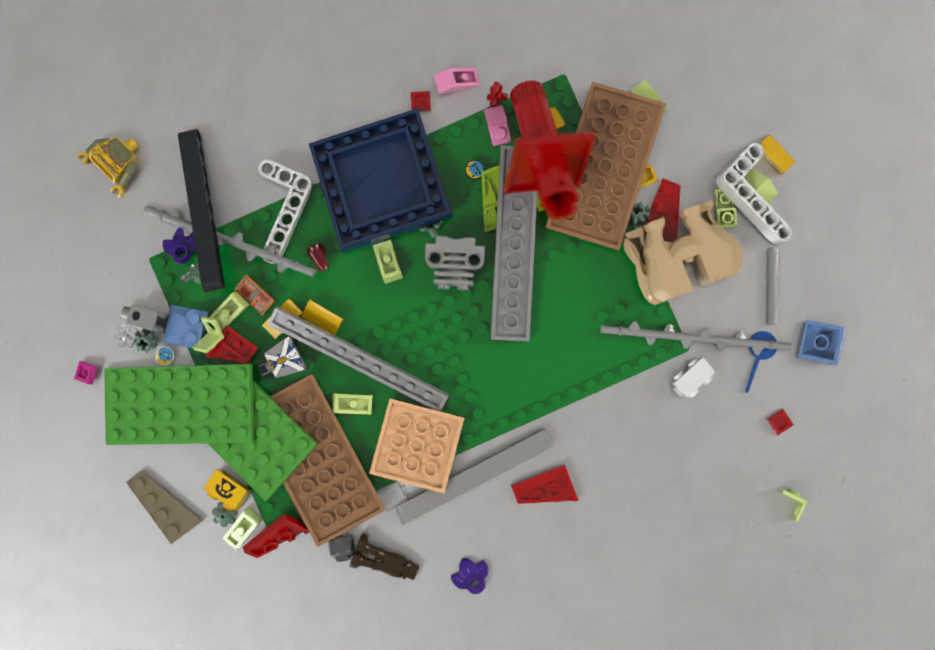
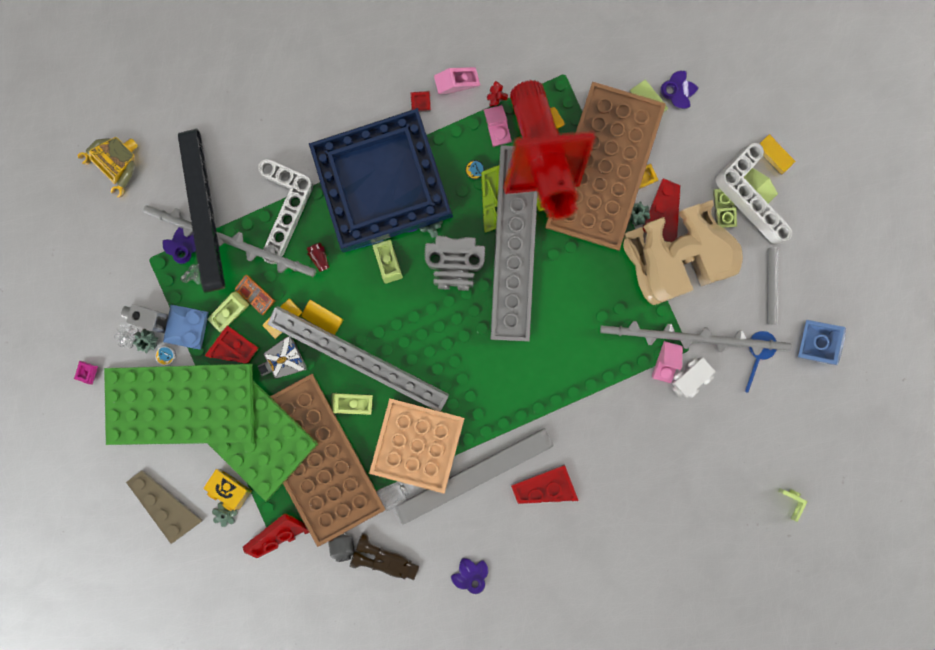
yellowish green bracket [193,316,224,353] -> none
yellowish green slope [222,507,262,550] -> none
red tile [766,409,794,435] -> none
none -> bright pink slope [652,341,683,383]
none -> dark purple plate [660,71,699,109]

